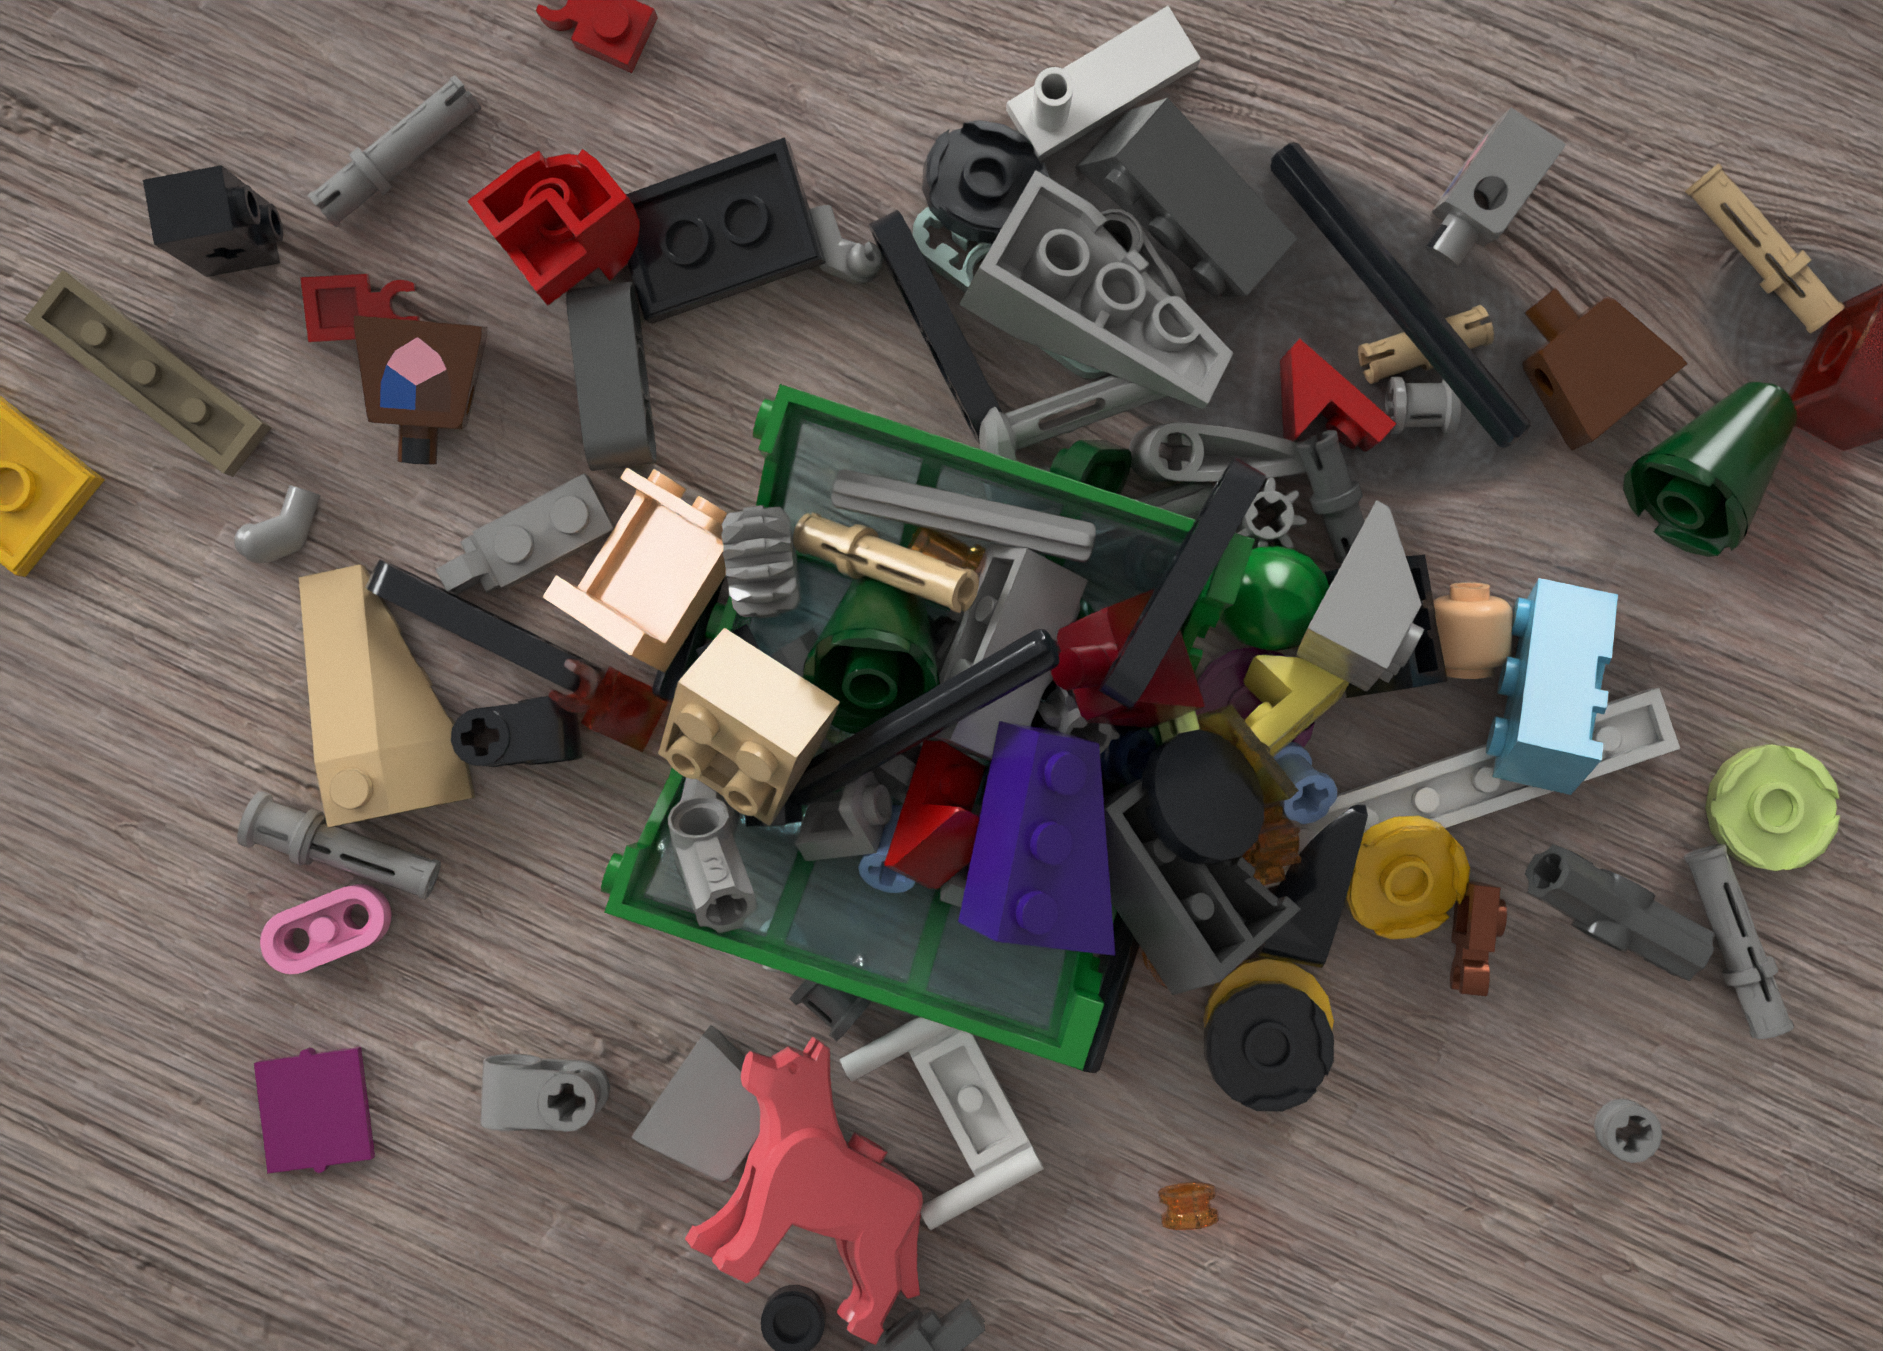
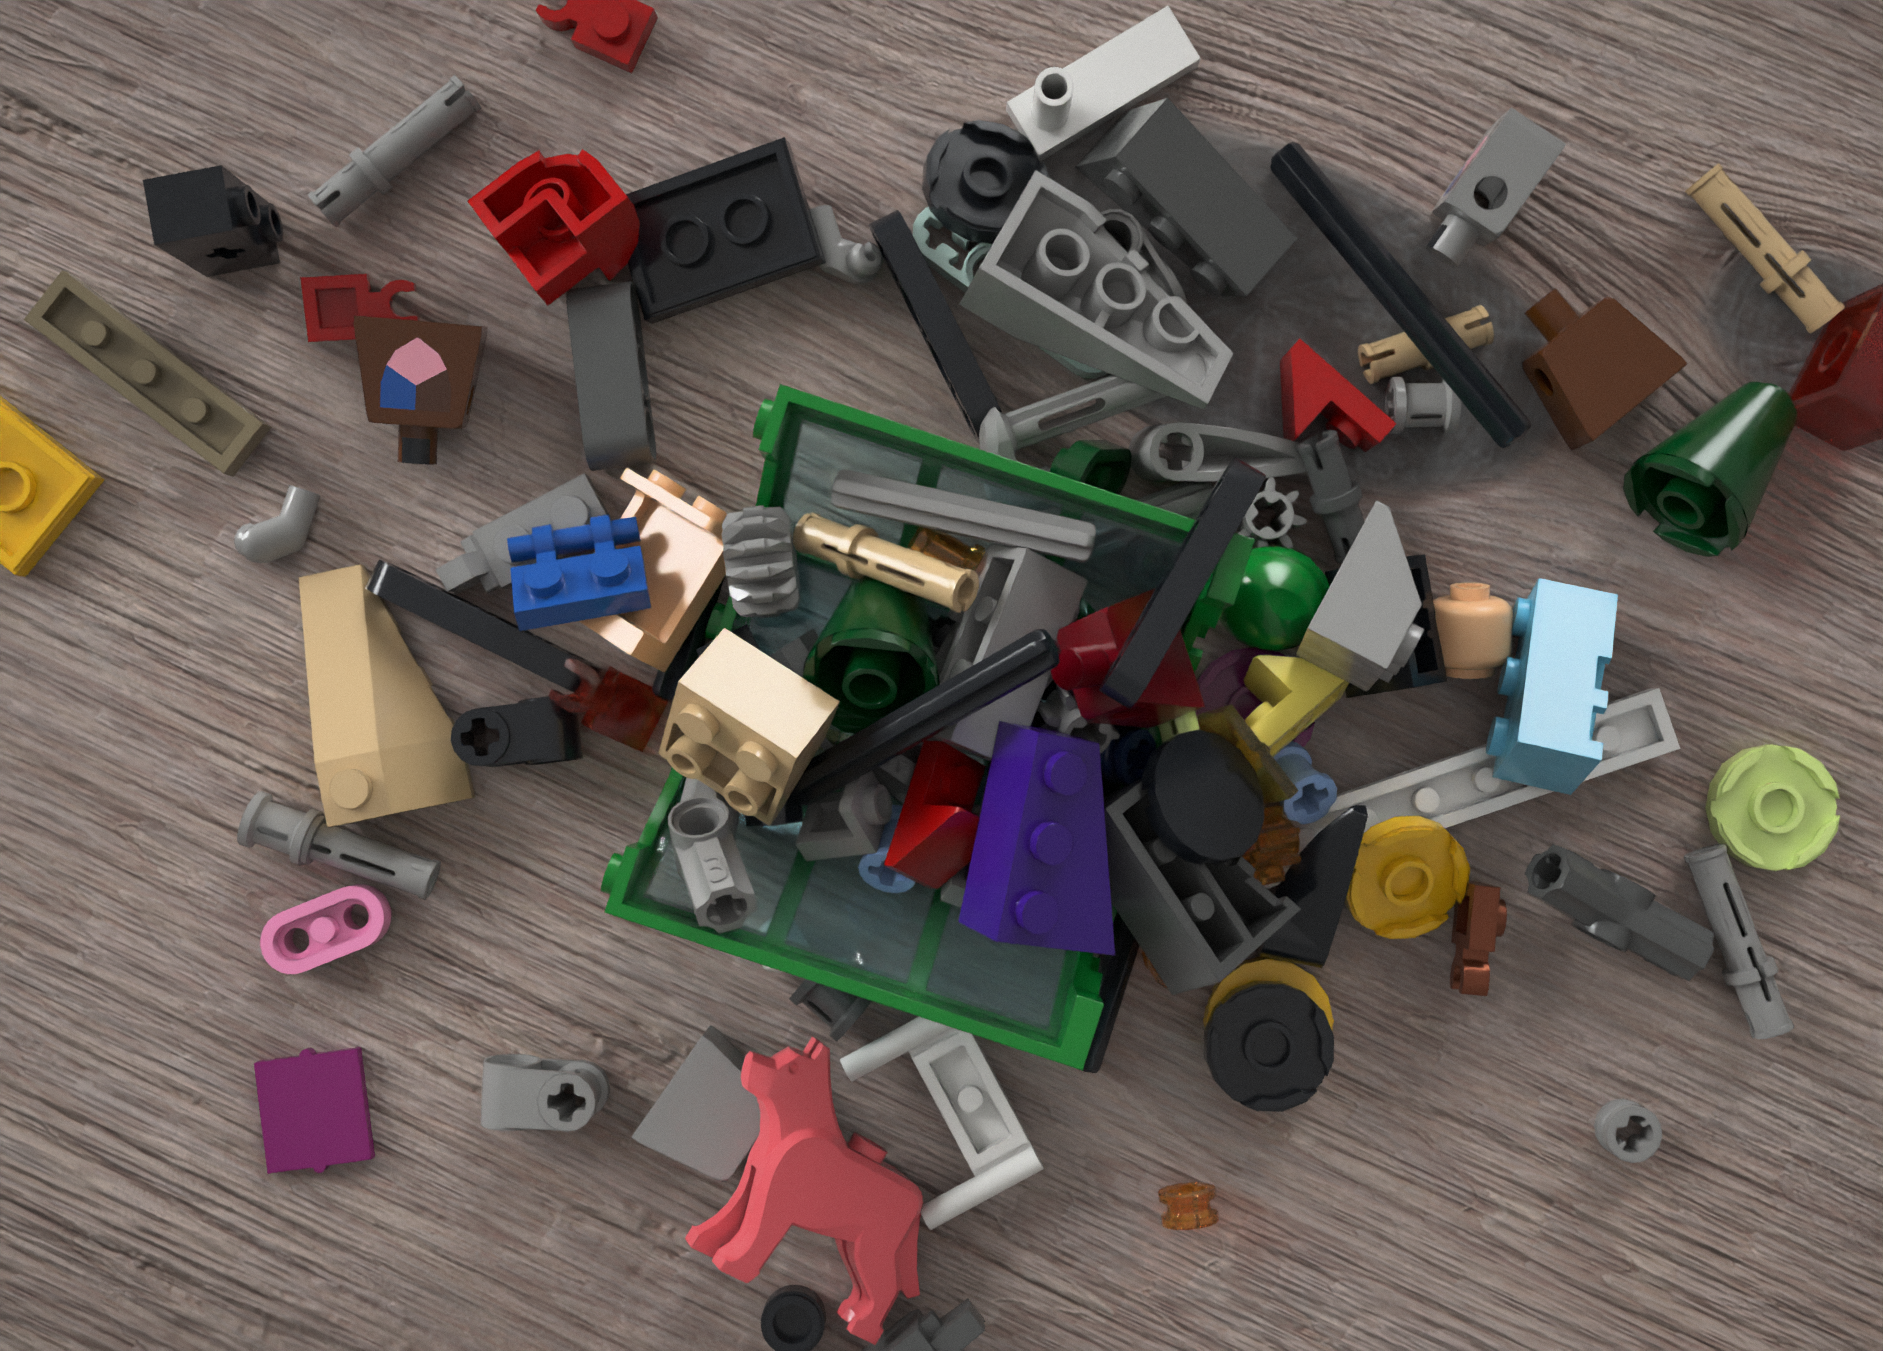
none -> blue plate [507,514,651,631]

